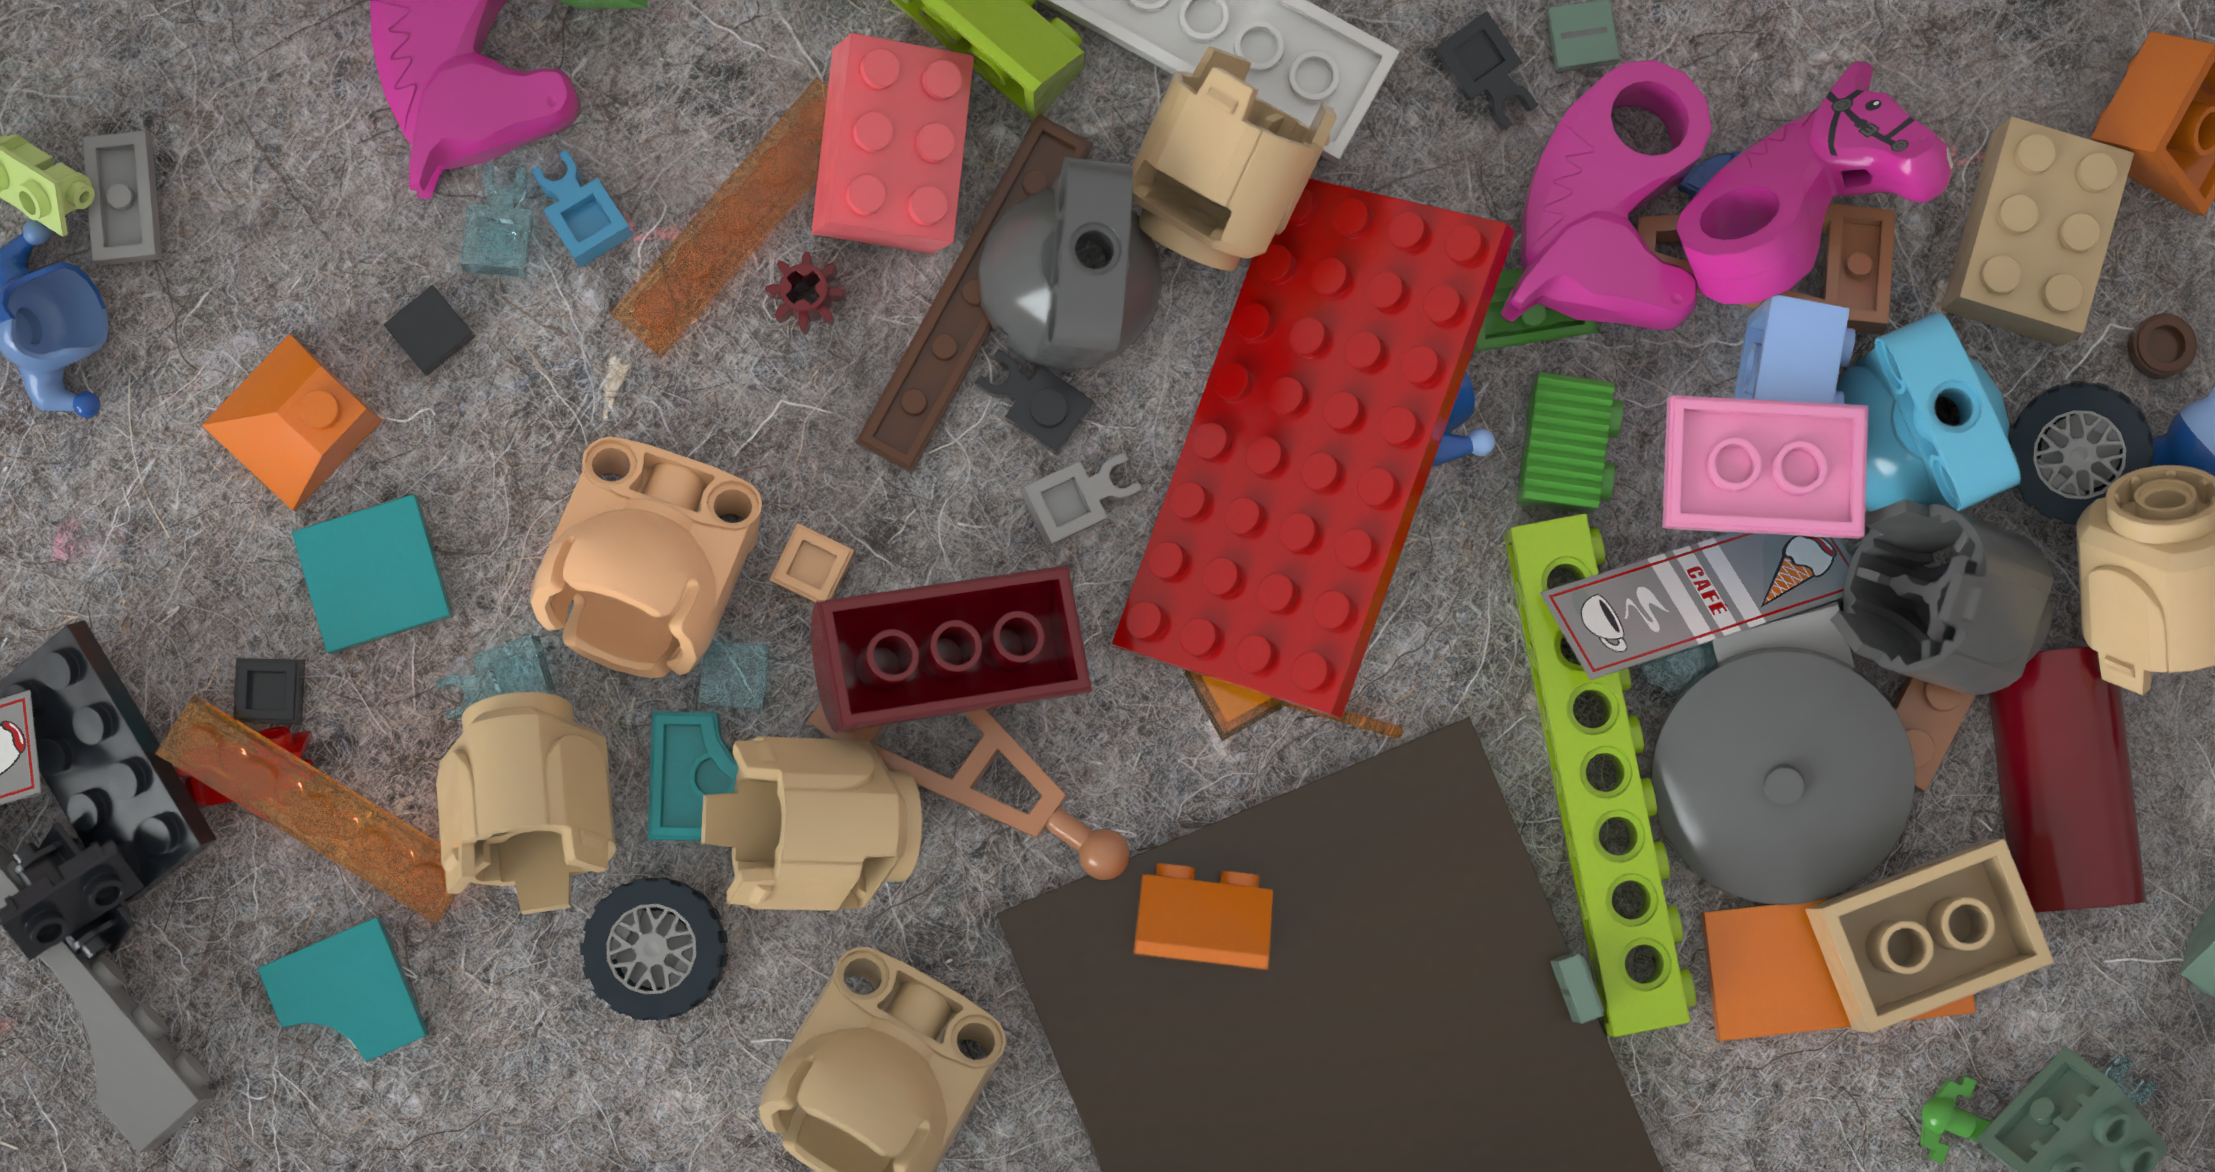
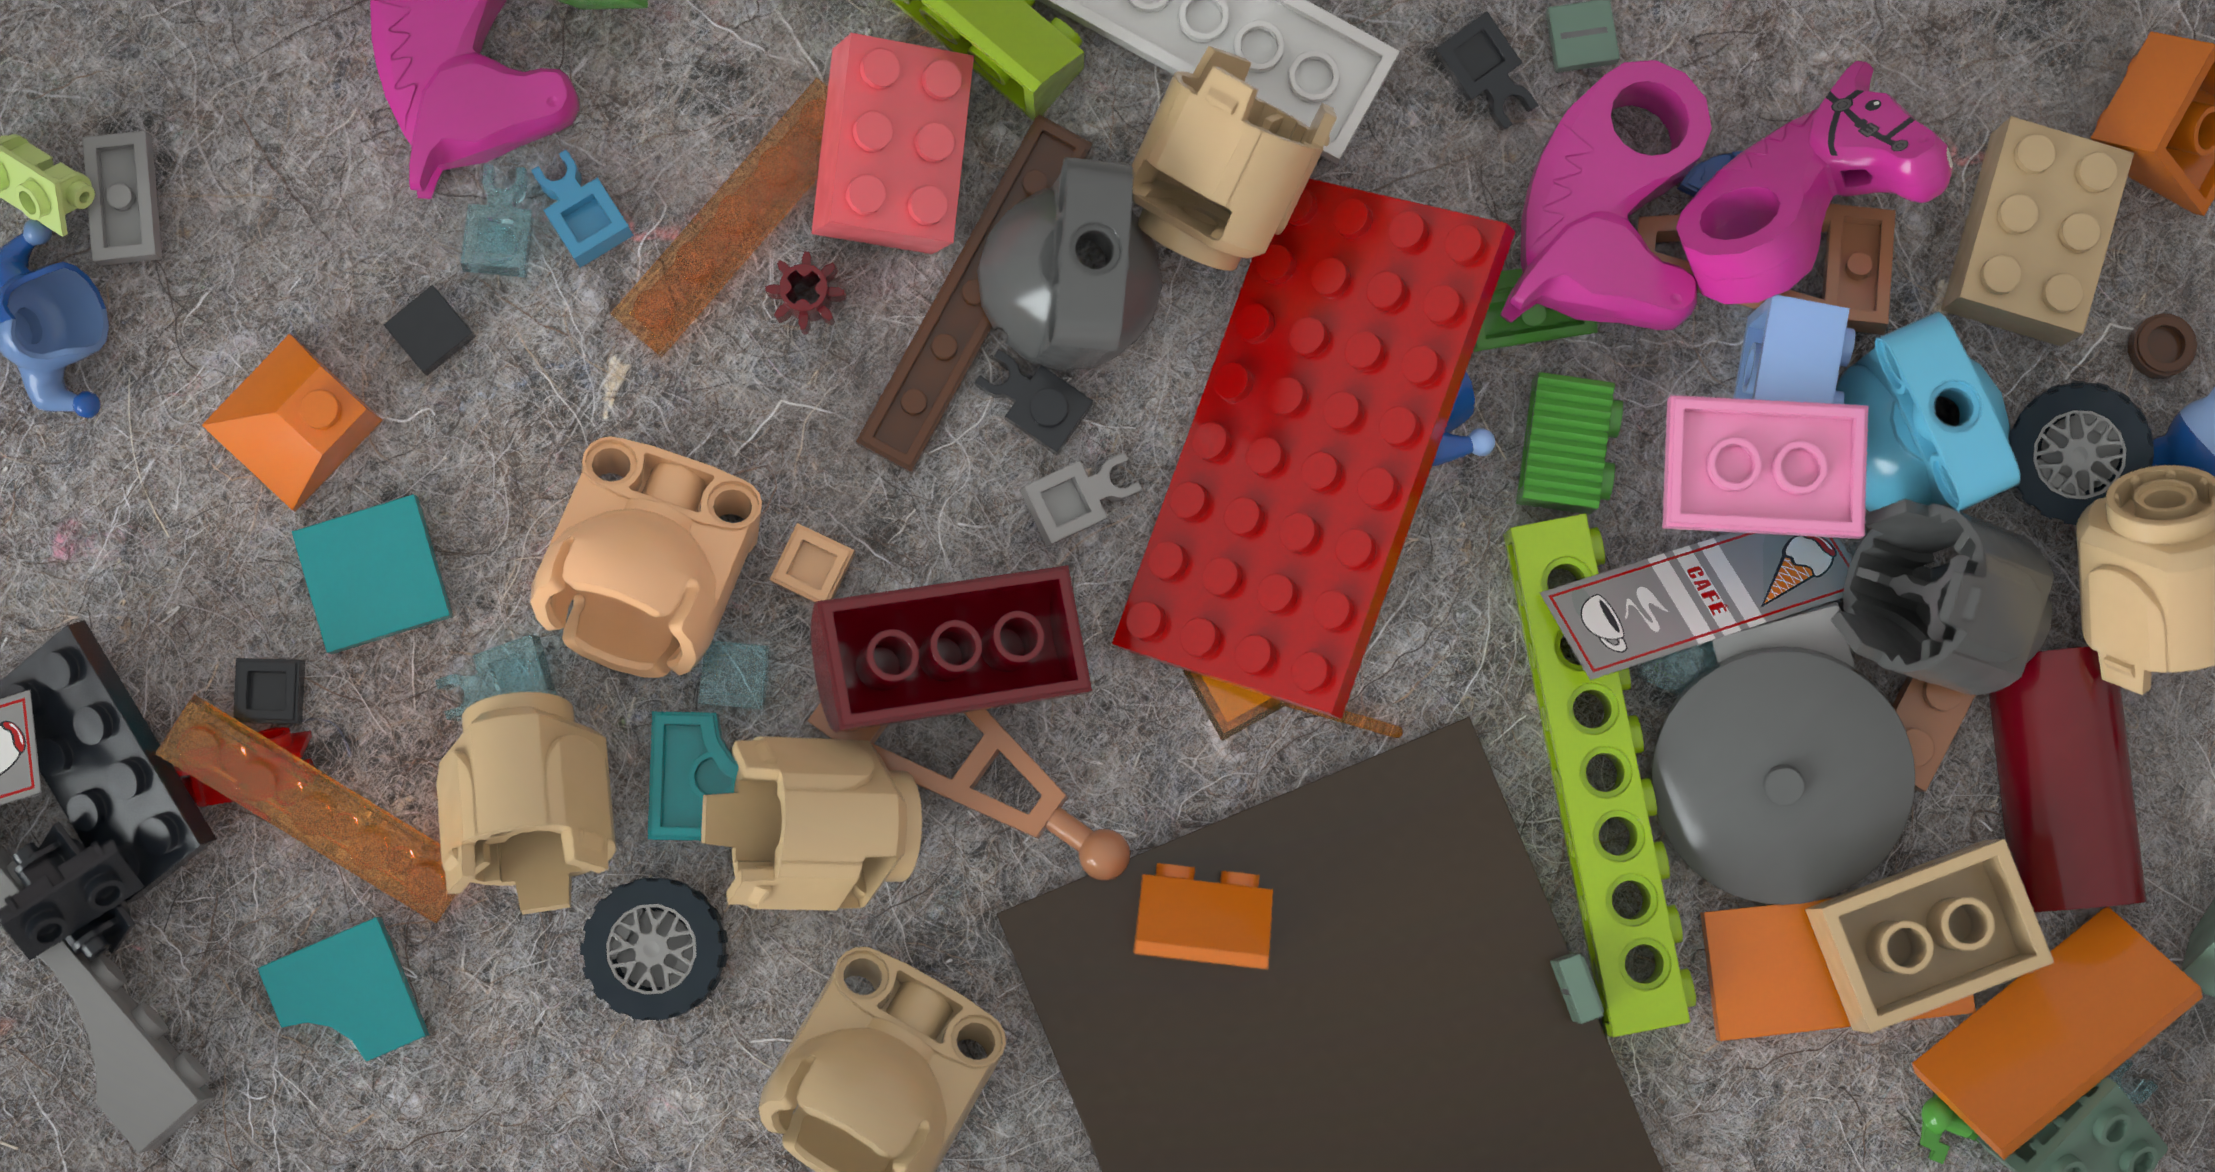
none -> orange tile [1912,907,2203,1160]

